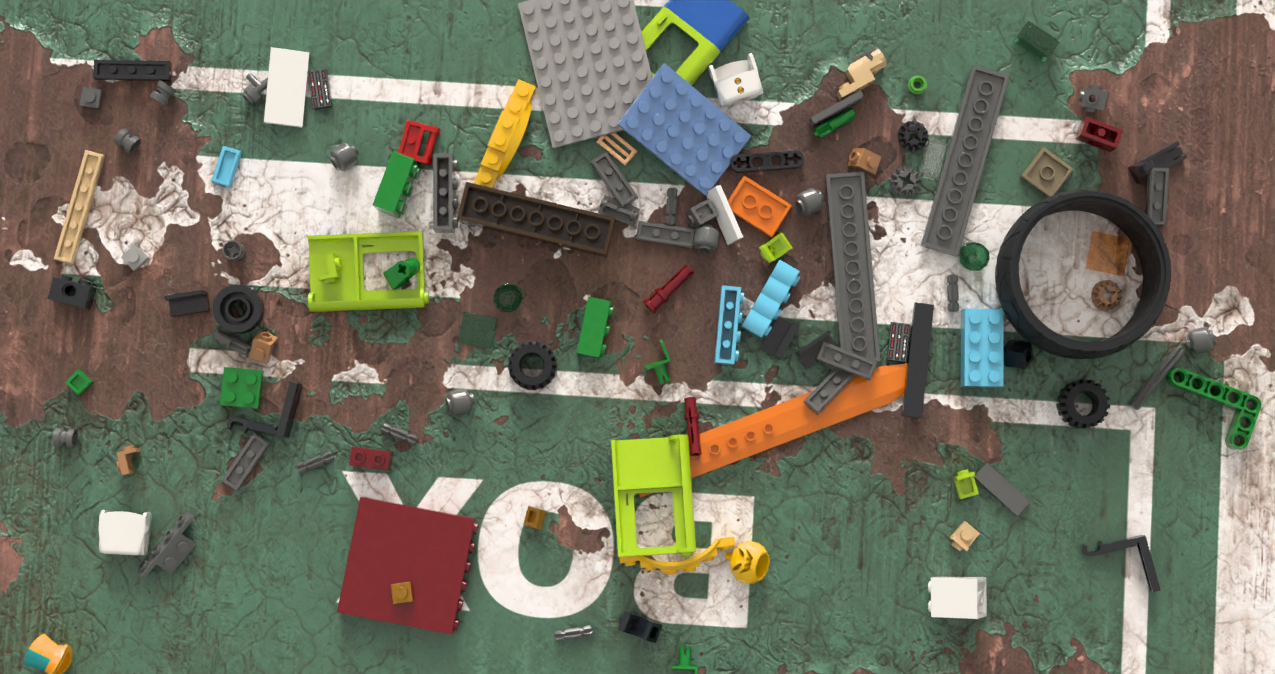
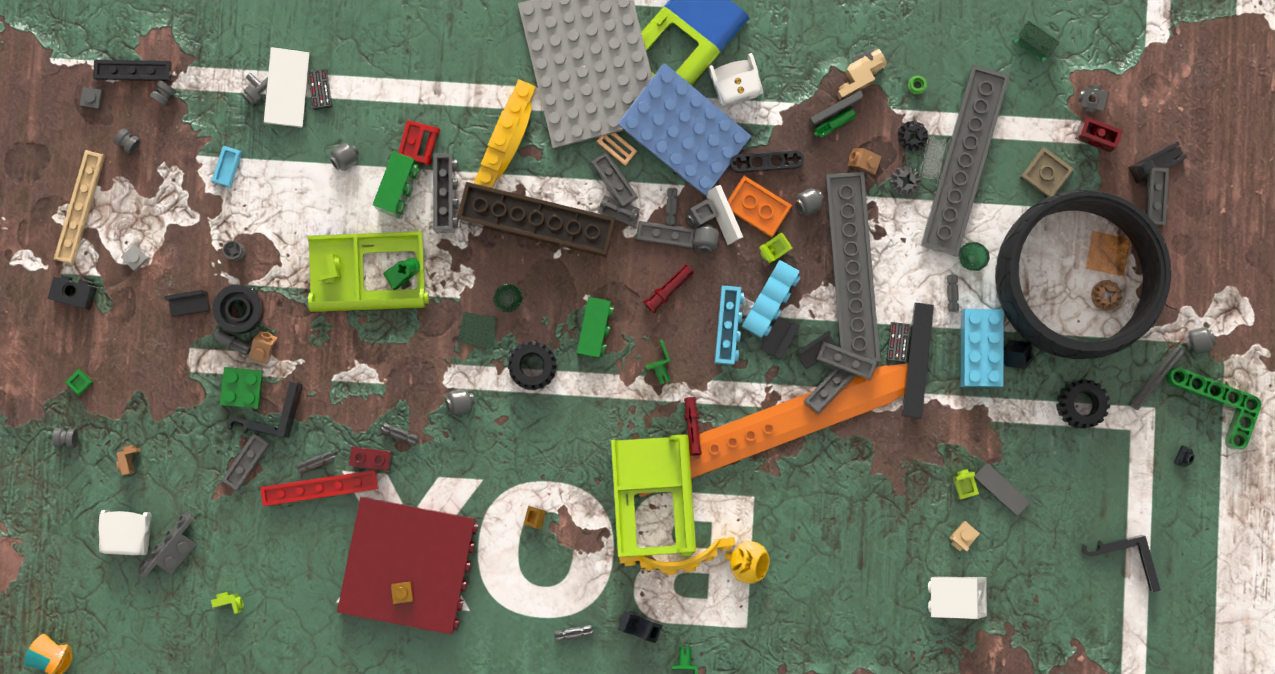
none -> lime bracket [211,592,244,614]
none -> red plate [260,470,379,506]
none -> black plate [1173,445,1195,467]

